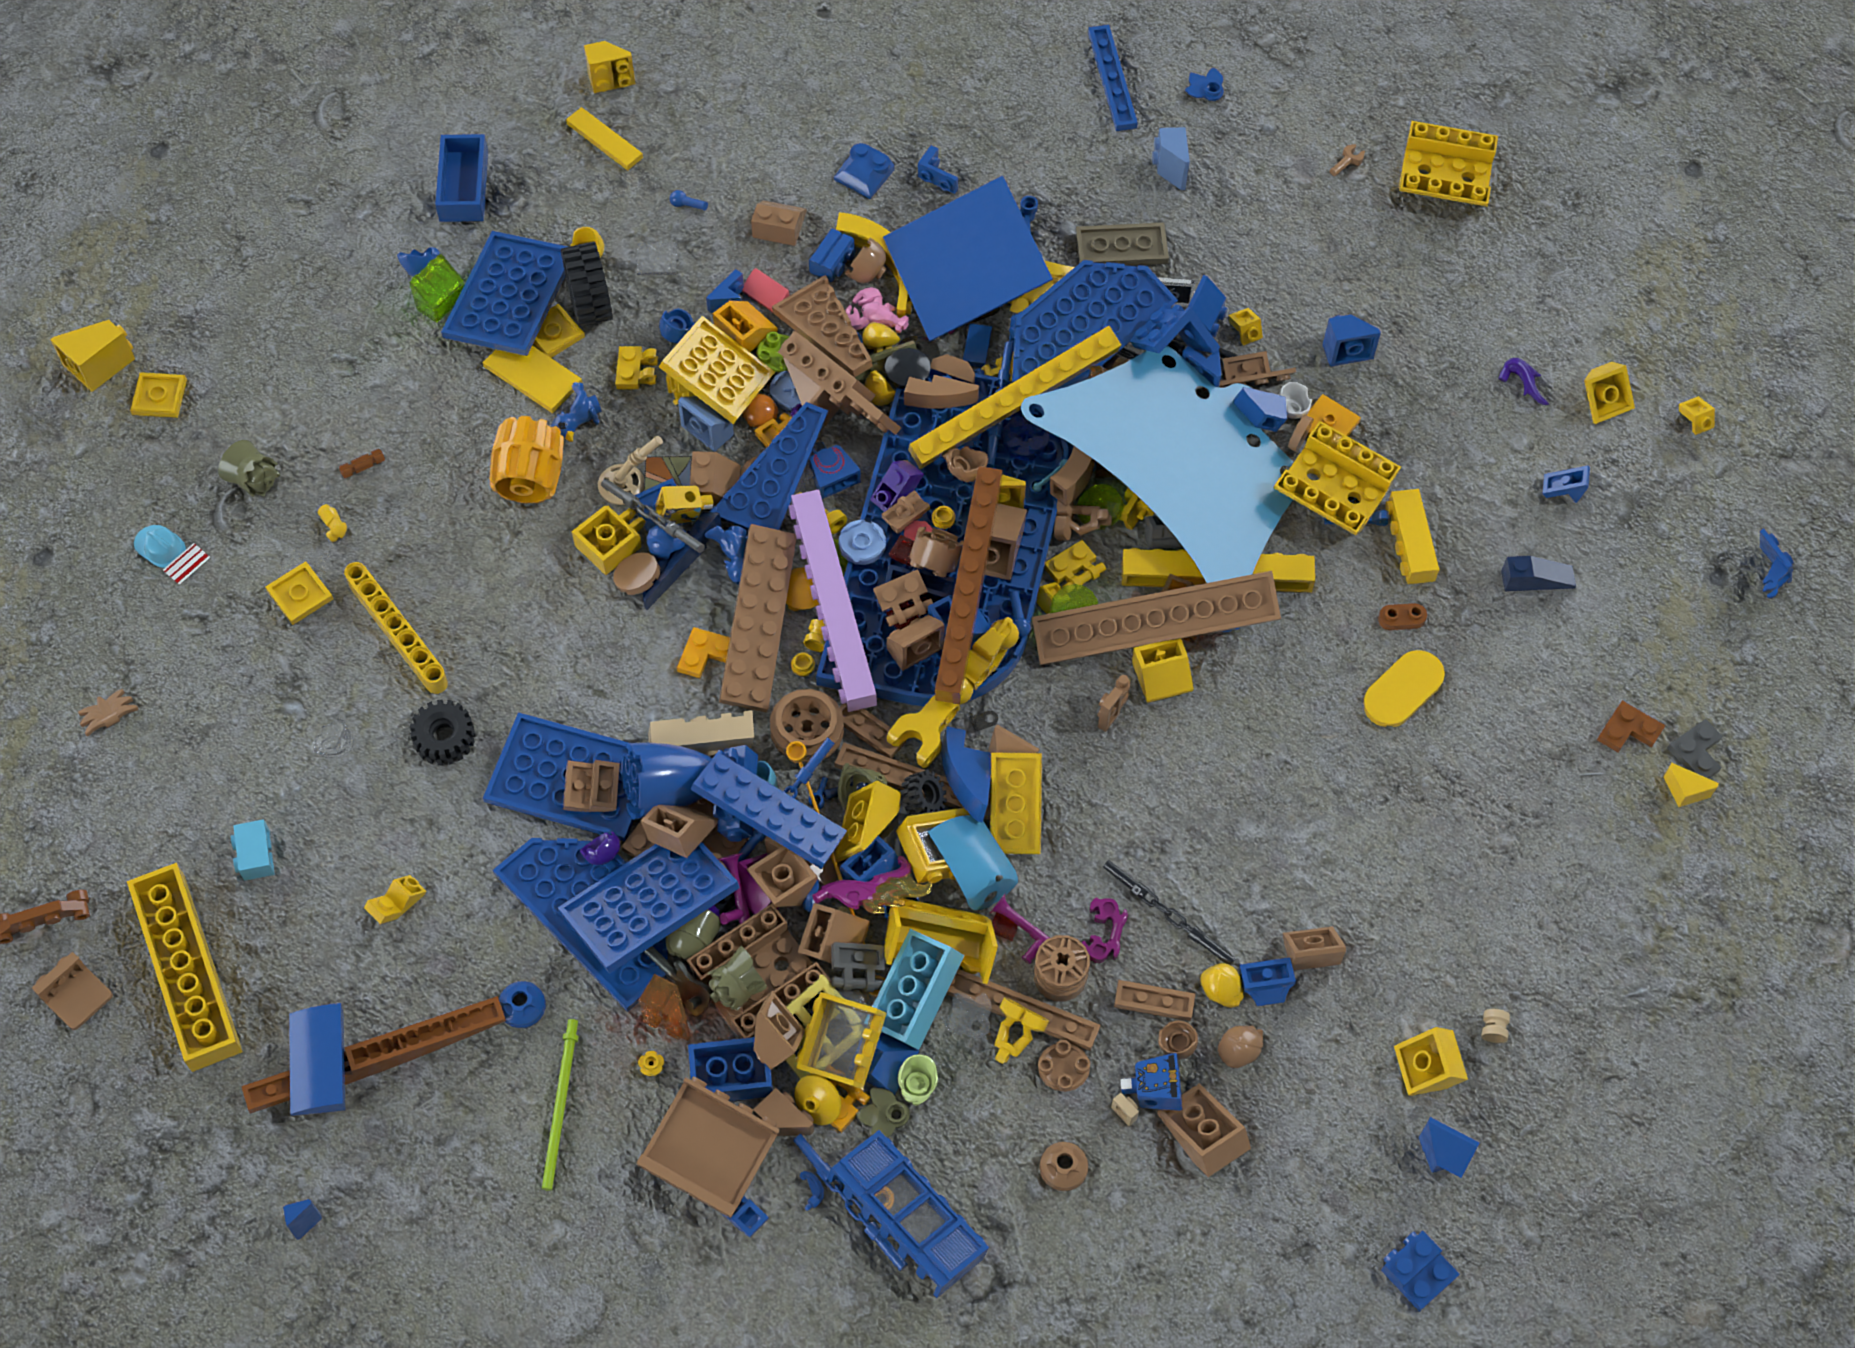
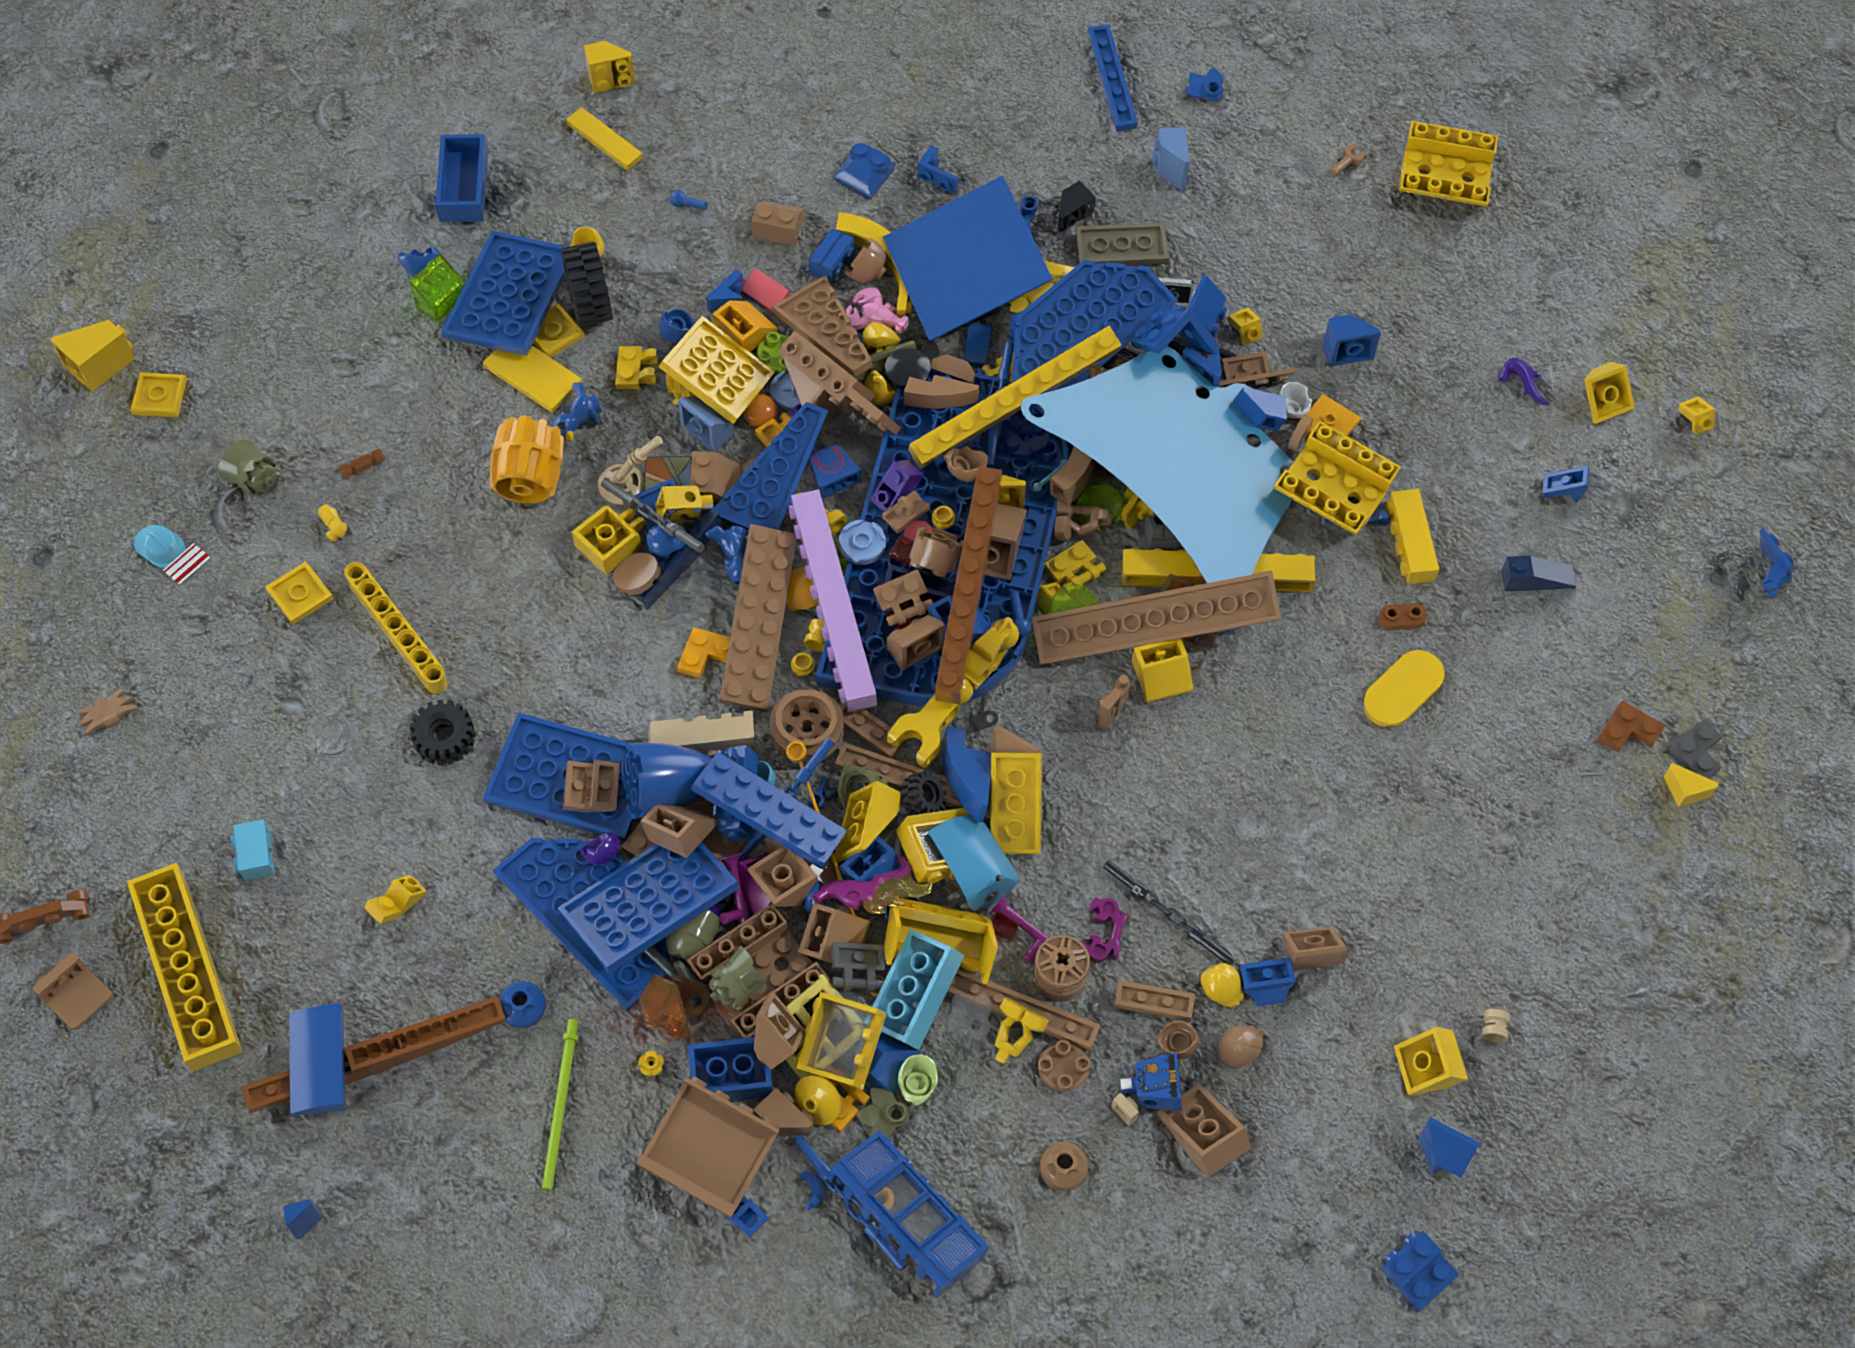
none -> black slope [1057,180,1096,232]

